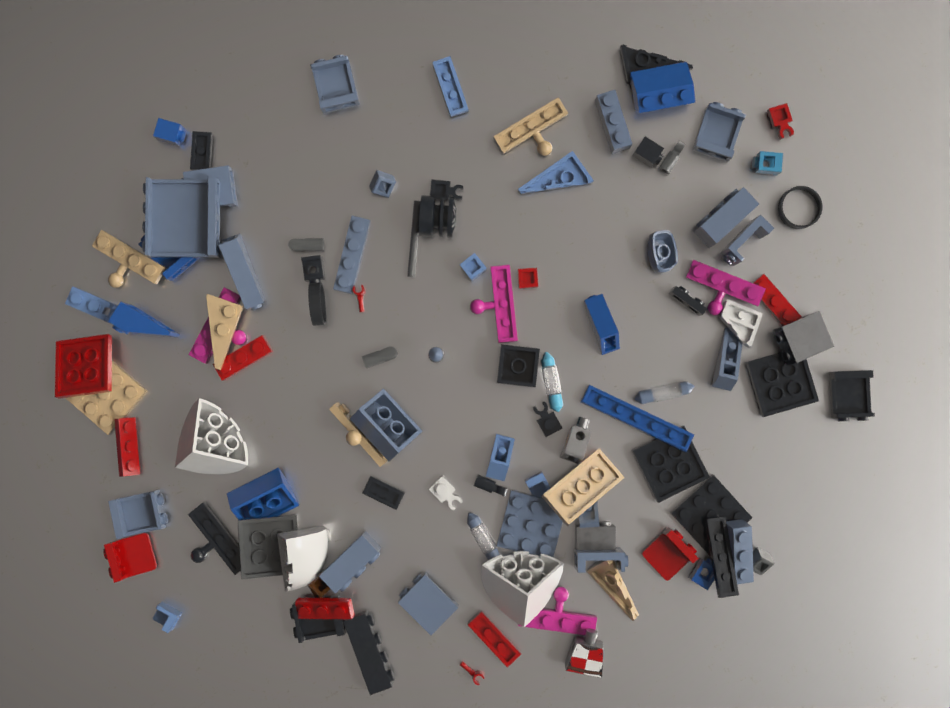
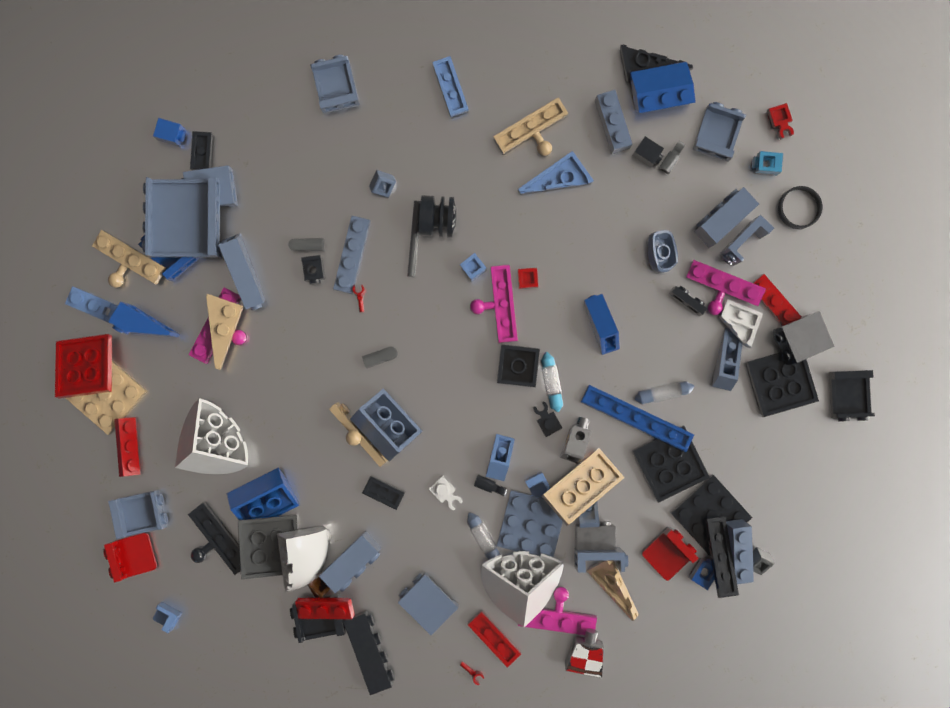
red plate [212,335,273,381] -> none
black tyre [308,282,326,326] -> none
sand blue piece [428,347,445,363] -> none
black plate [430,179,464,201] -> none

